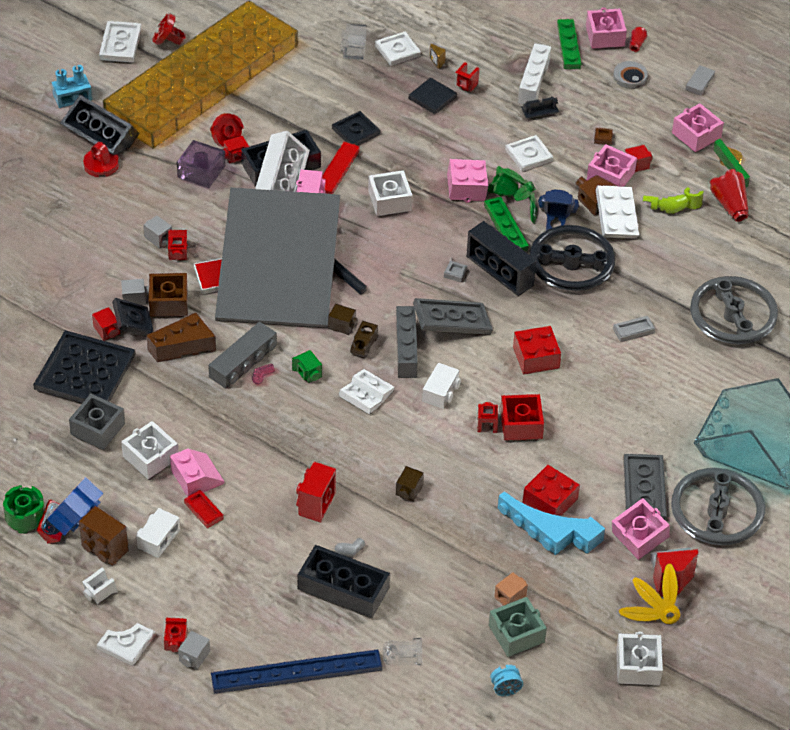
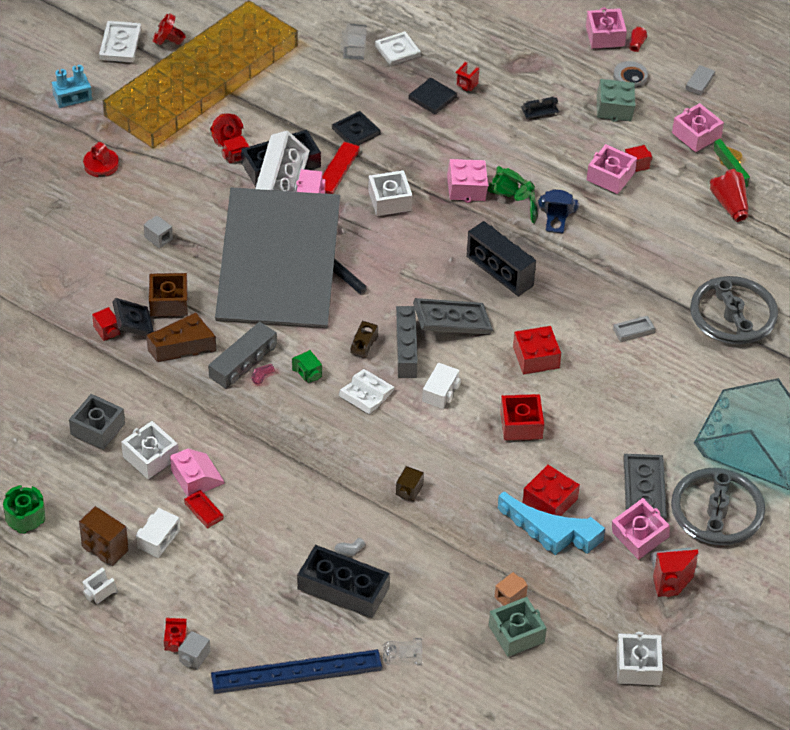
black plate [33,330,136,403] -> none
slope [37,499,62,544] -> none
blue brick [47,477,104,536] -> none
black slope [60,95,140,155] -> none
white tile [97,623,155,666] -> none
light grey brick [121,279,149,305] -> none
red window [168,230,188,260] -> none
clear purple brick [176,140,226,188] -> none
red tile [194,258,222,294] -> none
red brick [296,461,336,523] -> none
dark brown brick [328,303,358,335] -> none
pearl gold slope [429,44,446,69] -> none
light grey tile [444,261,467,282] -> none
red window [477,402,498,433] -> none
green plate [484,197,529,251] -> none
medium azure wheel [490,665,523,696] -> none
white tile [505,135,553,172] -> none
white arch [518,44,551,104] -> none
black piece [530,225,615,291] -> none
green plate [557,19,581,69] -> none
reddish brown torso [576,175,619,216] -> none
reddish brown tile [594,127,613,146] -> none
white plate [596,186,639,238] -> none
yellow plant [619,564,680,624] -> none
lime piece [643,187,704,214] -> none
none -> sand green brick [596,79,635,122]

